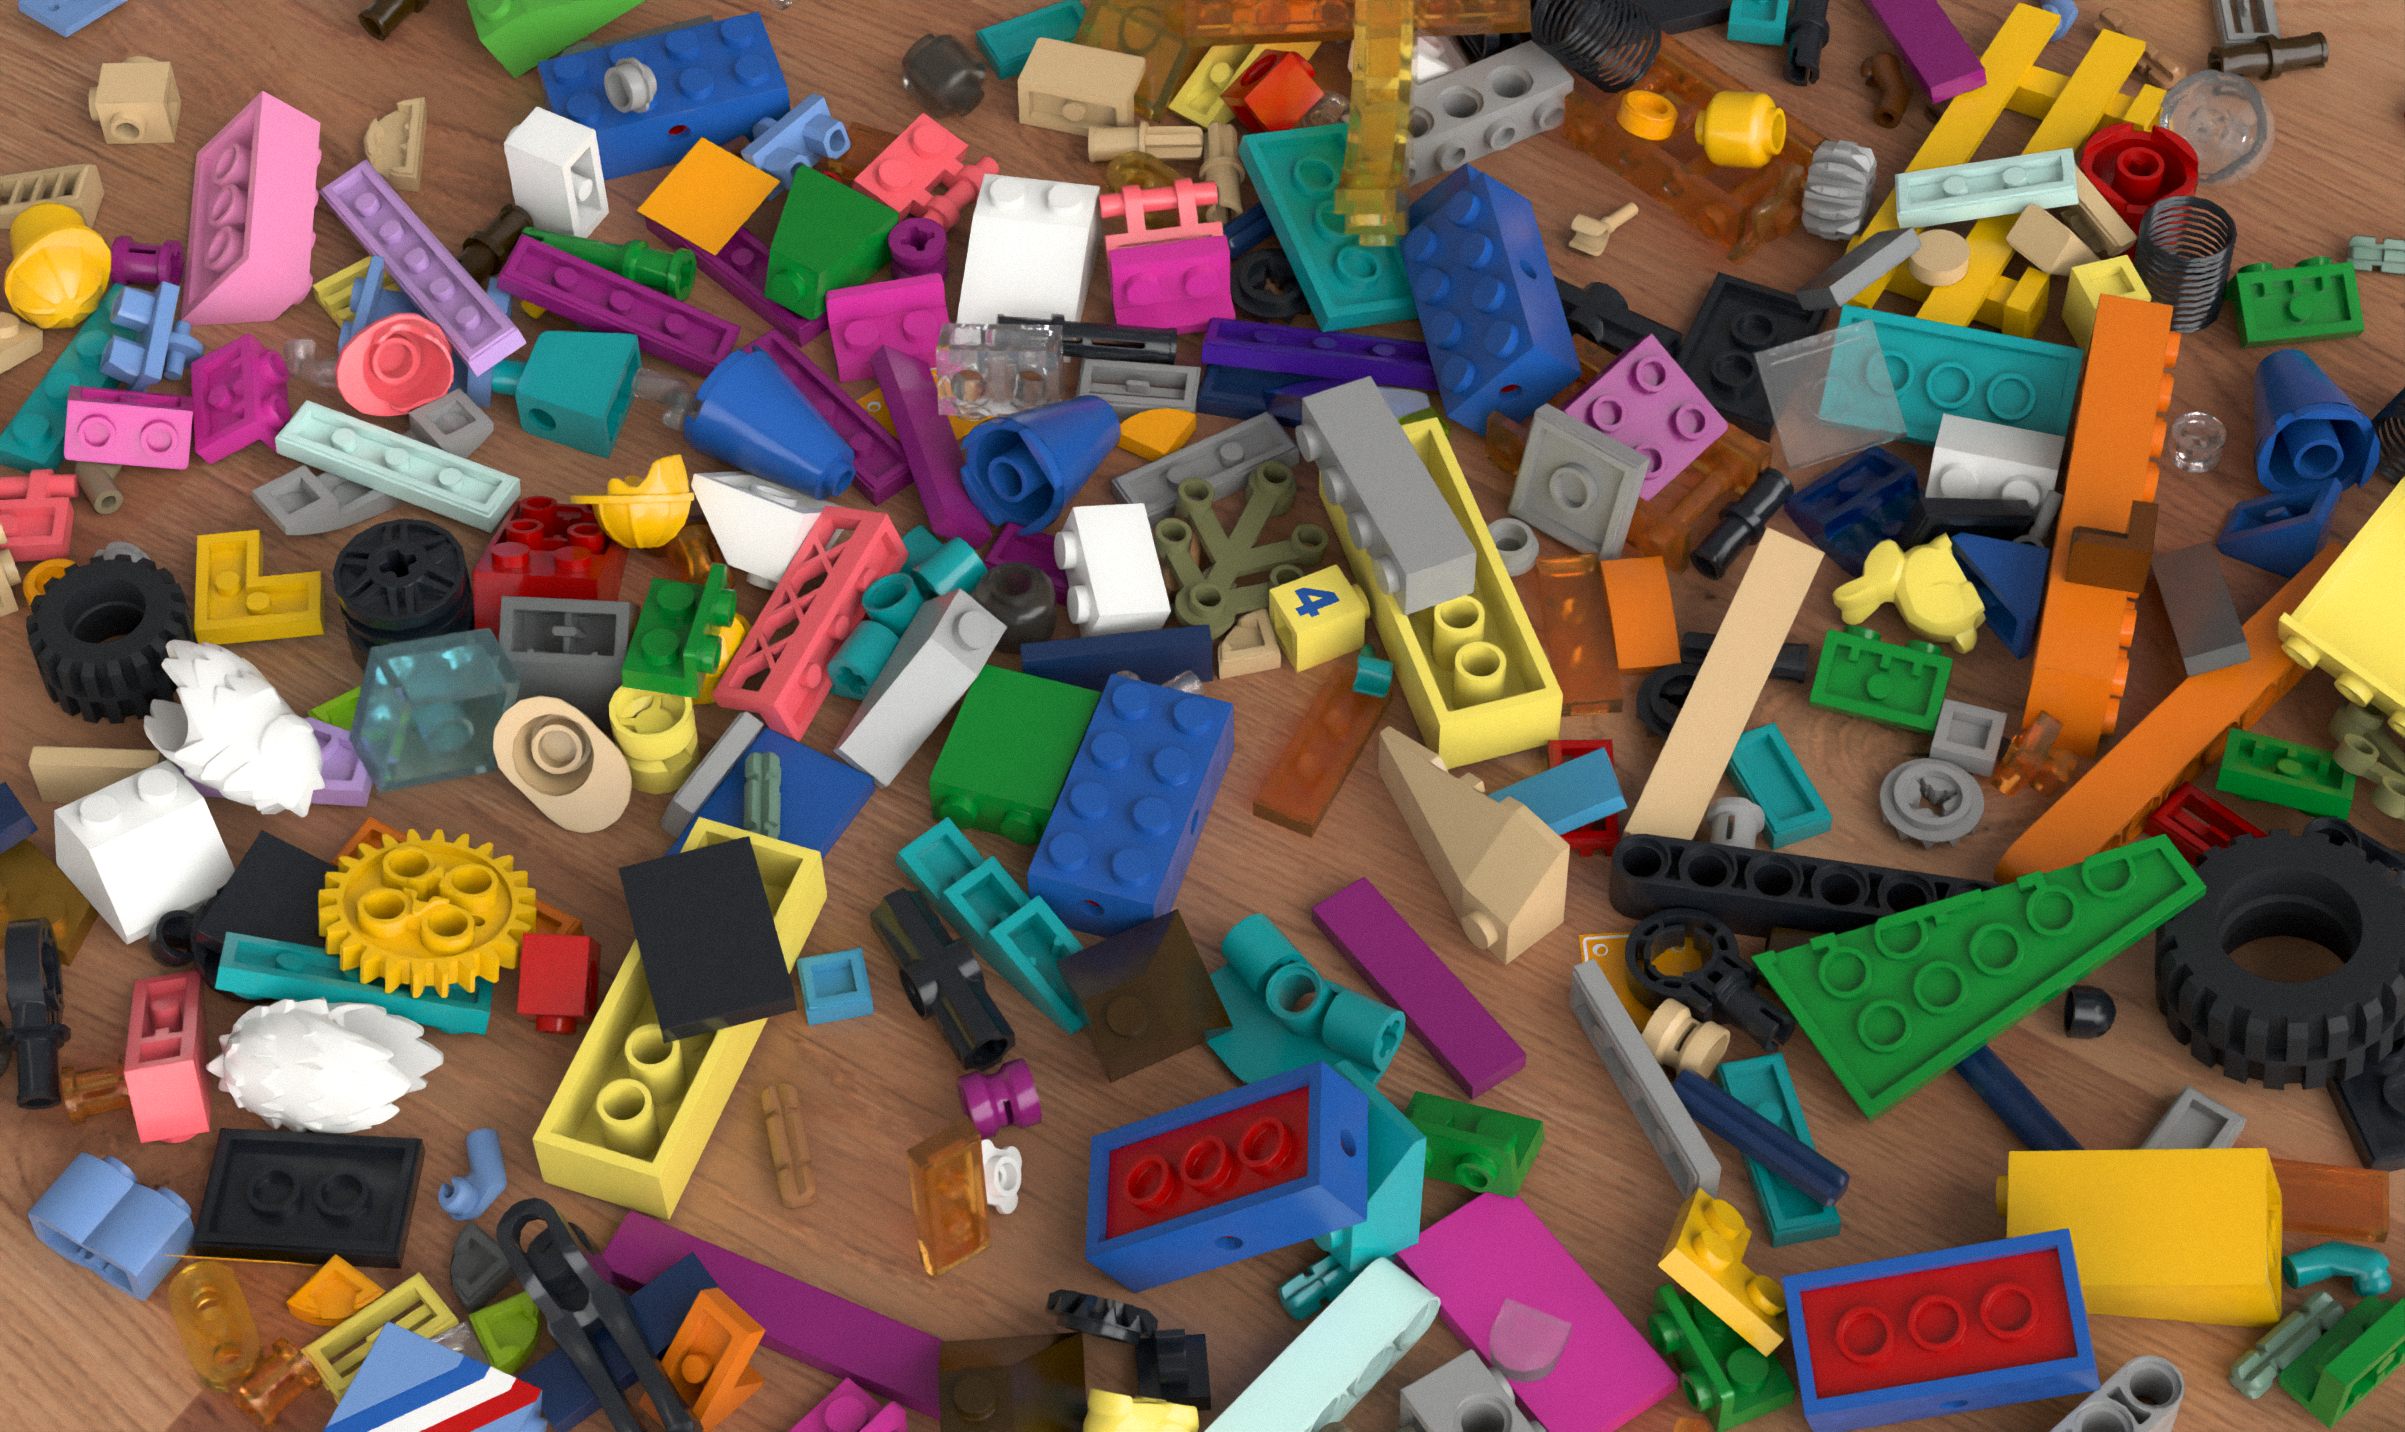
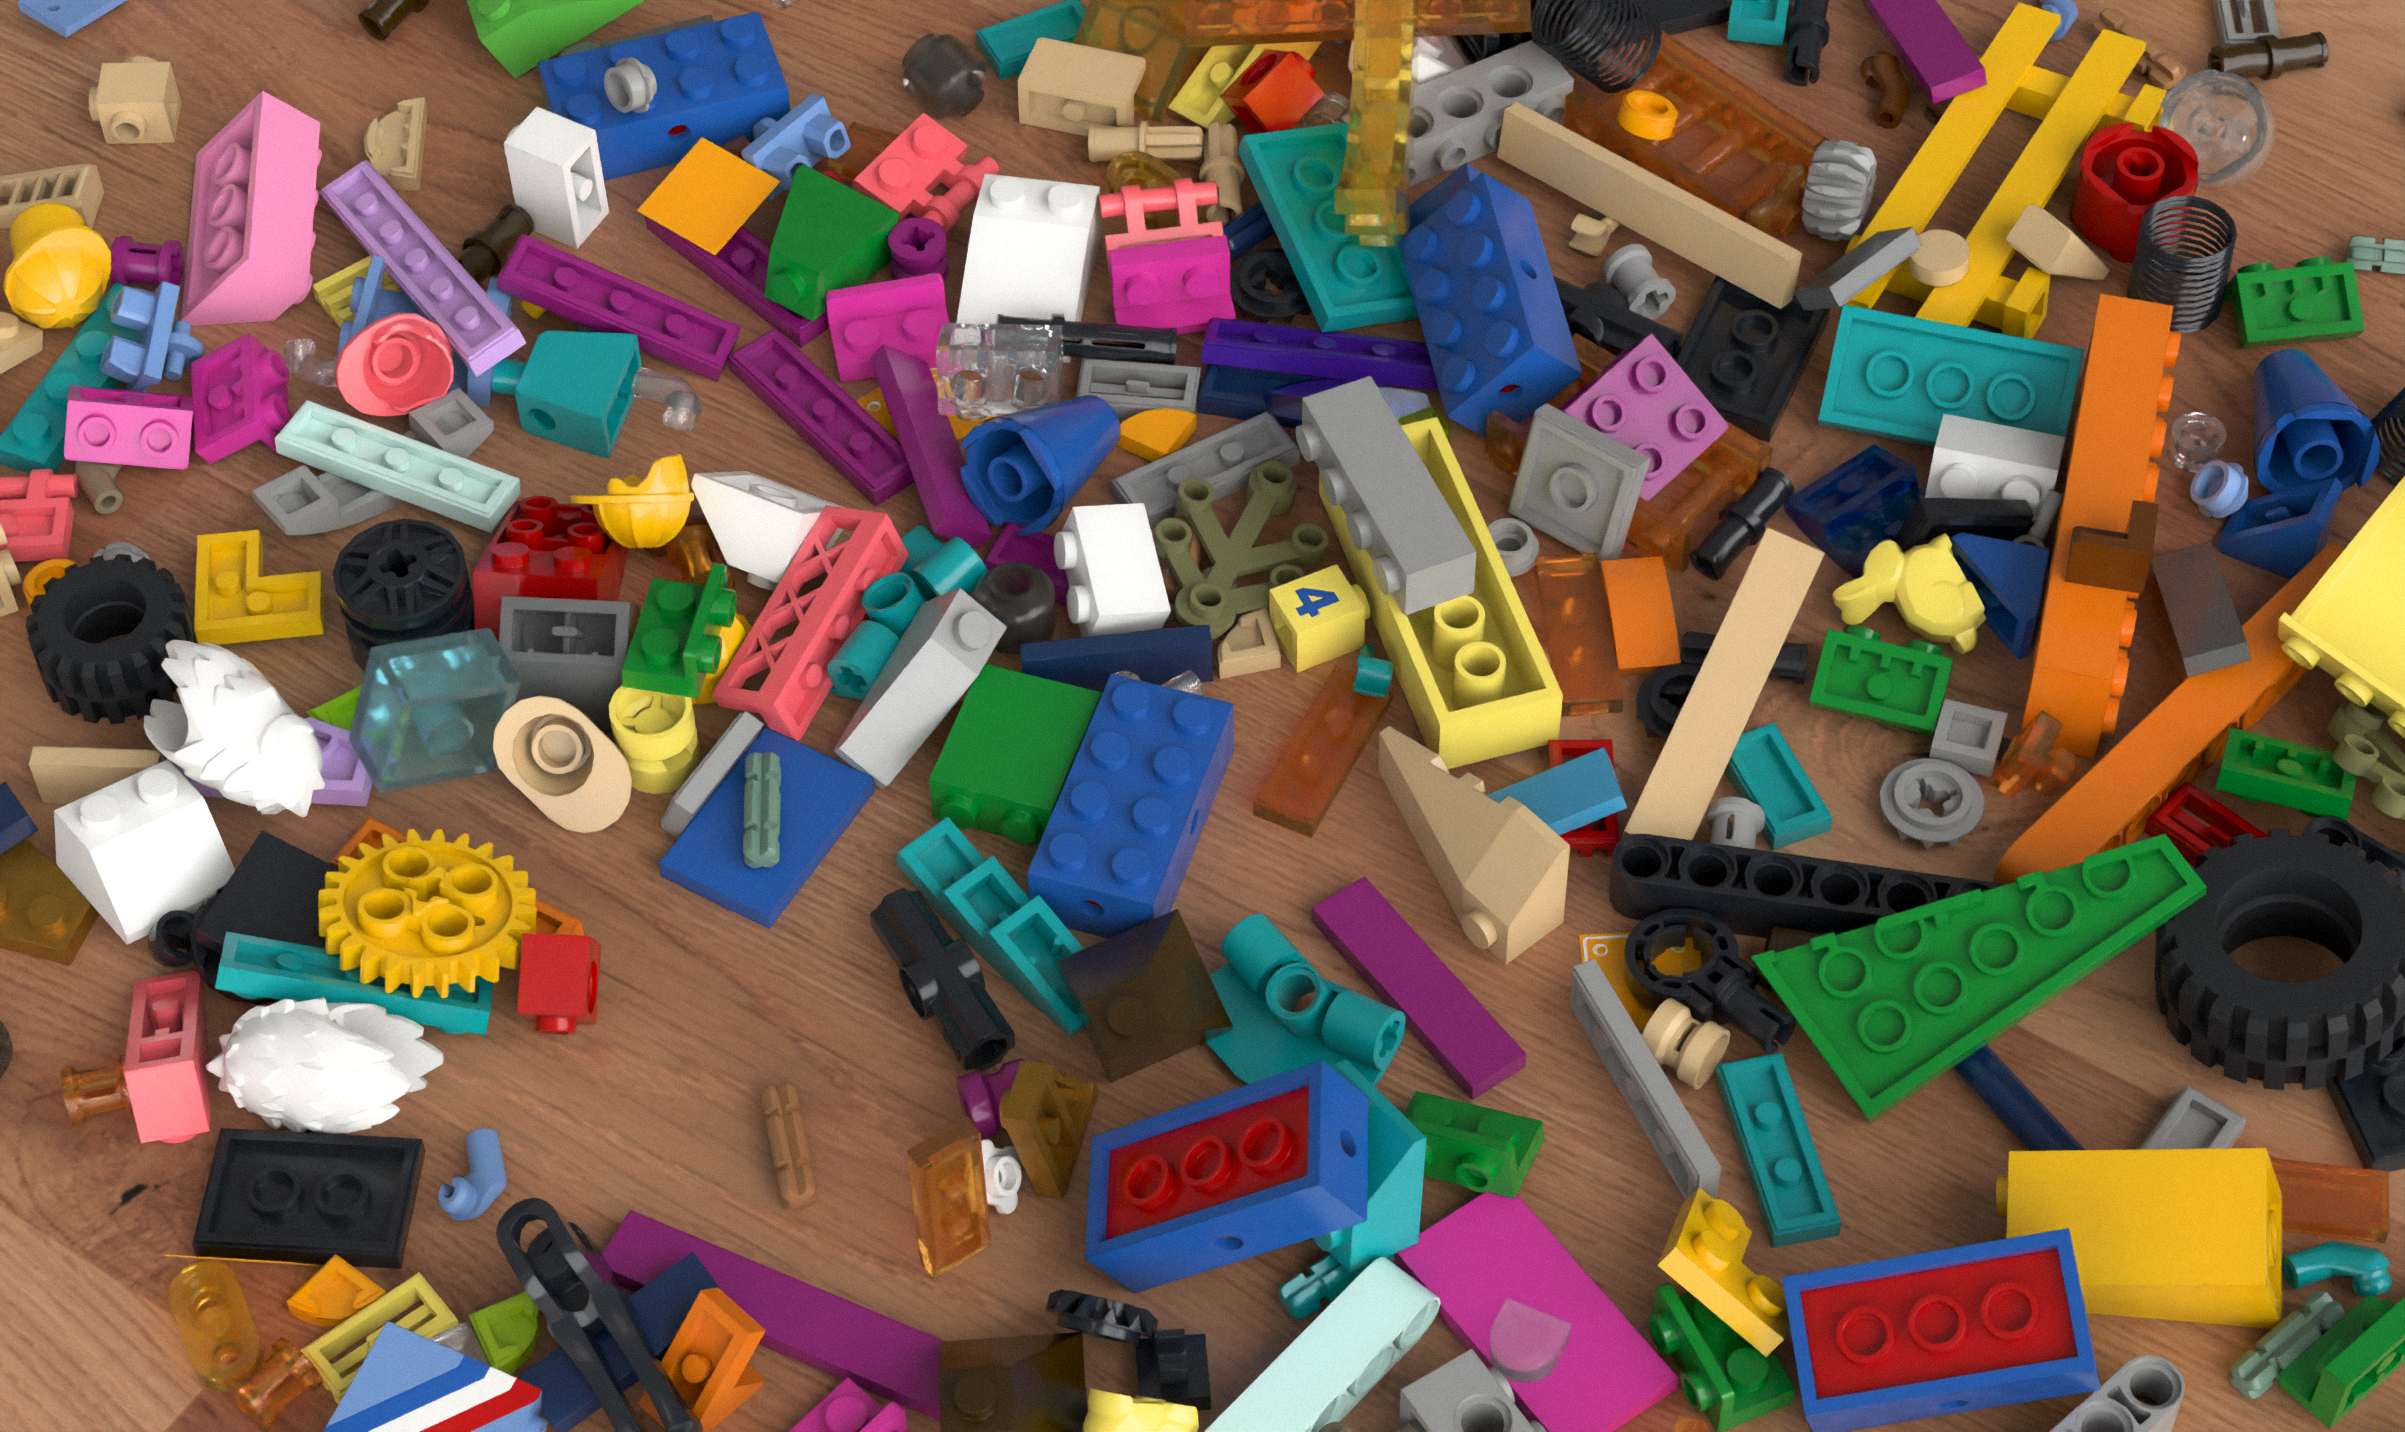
black pin [2,917,71,1110] -> none
medium blue brick [27,1152,195,1301] -> none
dark grey tile [450,1221,517,1315] -> none
green pin [522,226,697,301] -> none
light yellow brick [532,817,827,1220] -> none
black tile [619,836,797,1044] -> none
blue cone [684,345,856,500] -> none
dark azure tile [796,947,874,1026] -> none
dark blue axle [1672,1069,1850,1207] -> none
yellow head [1695,90,1786,168] -> none
clear tile [1754,318,1907,472] -> none
light aqua tile [1895,148,2079,228] -> none
tan tile [2061,164,2138,257] -> none
light yellow brick [2061,255,2151,359] -> none
black hinge [2064,984,2117,1039] -> none
none -> pearl gold wing [999,1061,1100,1199]
none -> tan tile [1497,102,1803,309]
none -> light grey bush [1602,244,1676,320]
none -> light blue plate [2190,460,2249,519]

